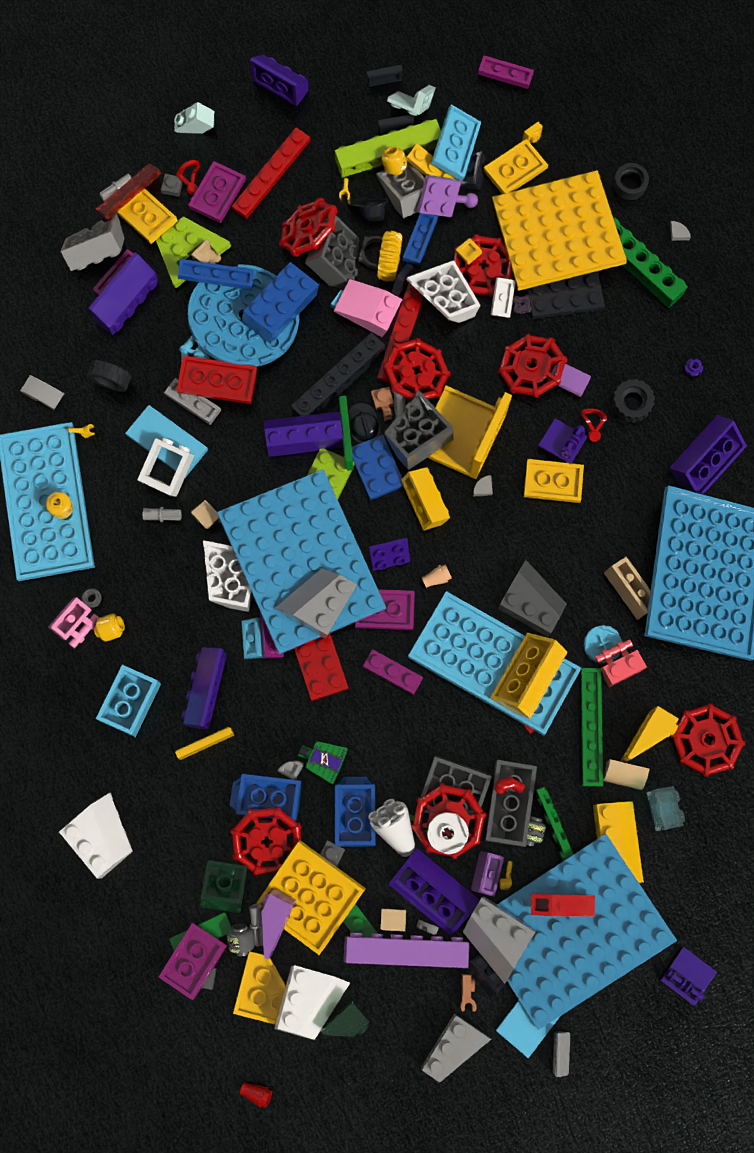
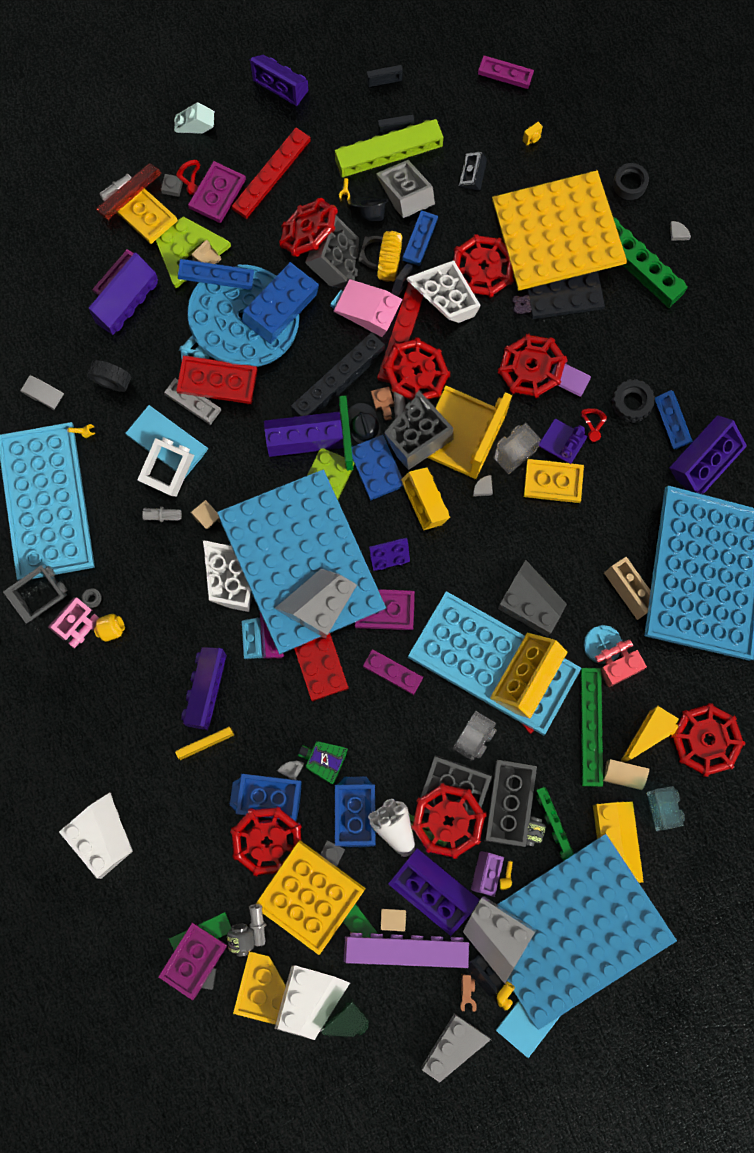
yellow head [46,492,73,519] -> none
light grey wedge [61,213,124,271] -> none
medium azure brick [96,665,161,737] -> none
clear green slope [200,860,248,913] -> none
red cone [240,1082,272,1108] -> none
medium lavender slope [262,889,296,960] -> none
yellow head [382,147,407,176] -> none
light aqua bracket [387,85,435,115] -> none
yellow plate [406,143,457,179] -> none
light grey tile [416,920,439,935] -> none
medium lavender plate [417,175,478,217] -> none
light nougat cone [422,565,452,588] -> none
white plate [428,812,469,854] -> none
medium azure tile [431,104,481,181] -> none
yellow plate [456,238,482,265] -> none
yellow plate [483,139,548,195] -> none
white plate [490,278,515,318] -> none
red arm [495,777,525,794] -> none
red slope [531,893,595,917] -> none
light grey slope [553,1031,570,1077] -> none
dark purple hinge [661,947,717,1006] -> none
dark purple plate [685,359,703,376] -> none
none -> dark grey window [3,564,67,623]
none -> clear brick [453,711,497,761]
none -> clear brick [494,423,541,474]
none -> yellow arm [497,981,515,1010]
none -> blue plate [655,390,693,449]

